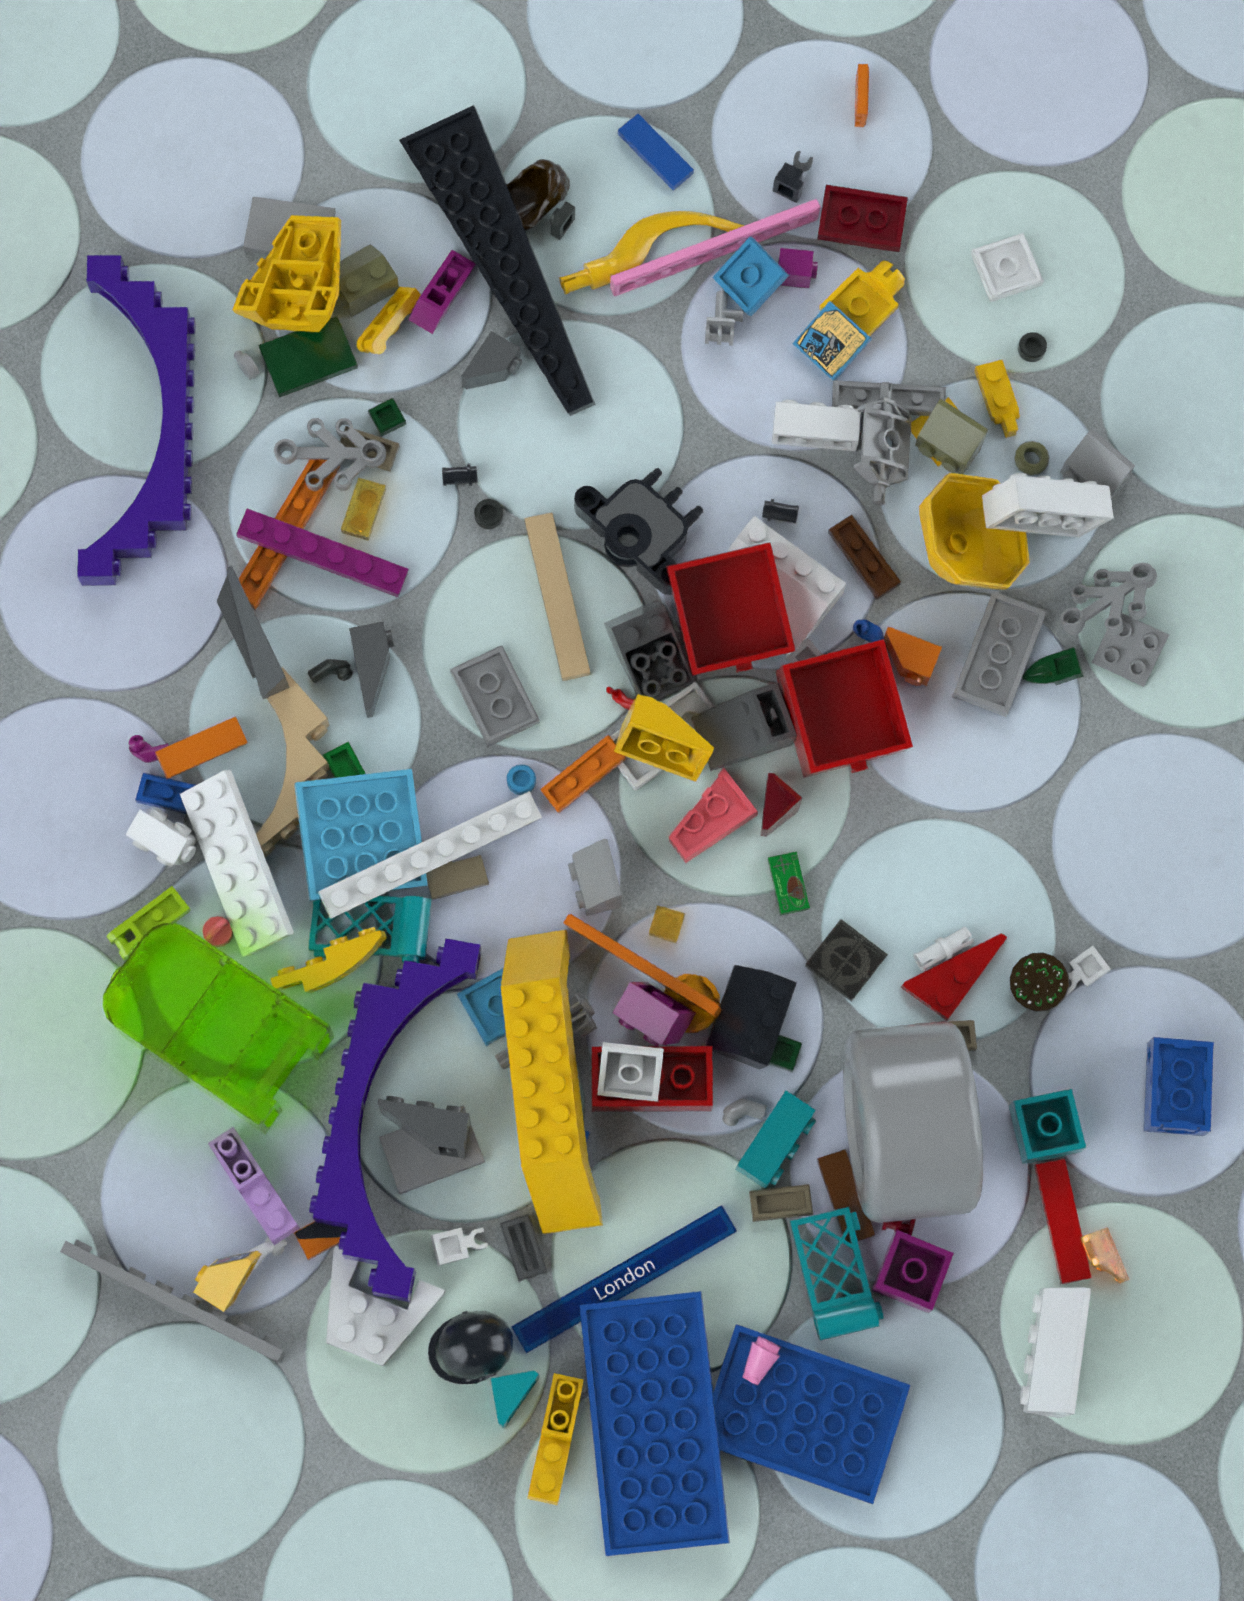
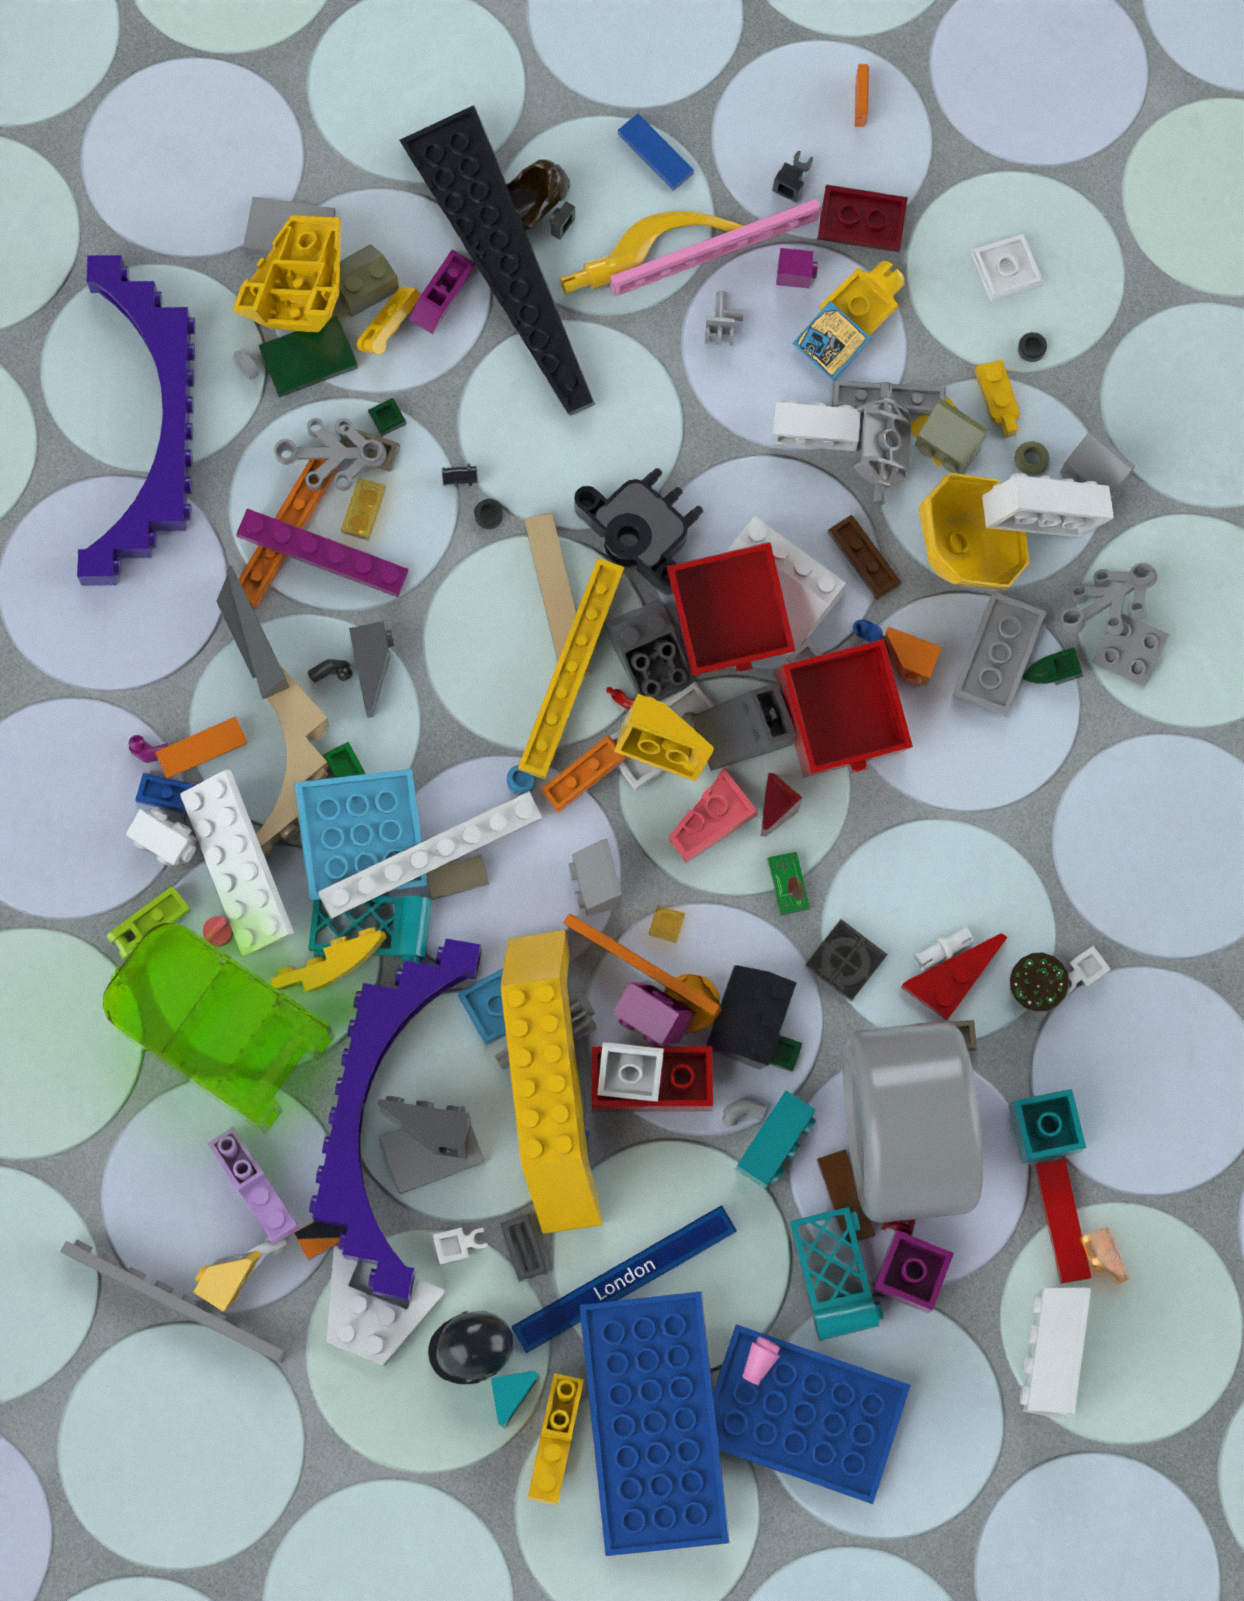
light grey tile [450,645,540,747] -> none
dark grey slope [461,331,522,389] -> none
dark azure tile [712,236,789,316] -> none
dark tan tile [749,1184,813,1222] -> none
black pin [762,498,799,524] -> none
blue piece [1144,1037,1214,1136] -> none
none -> yellow plate [518,558,625,780]

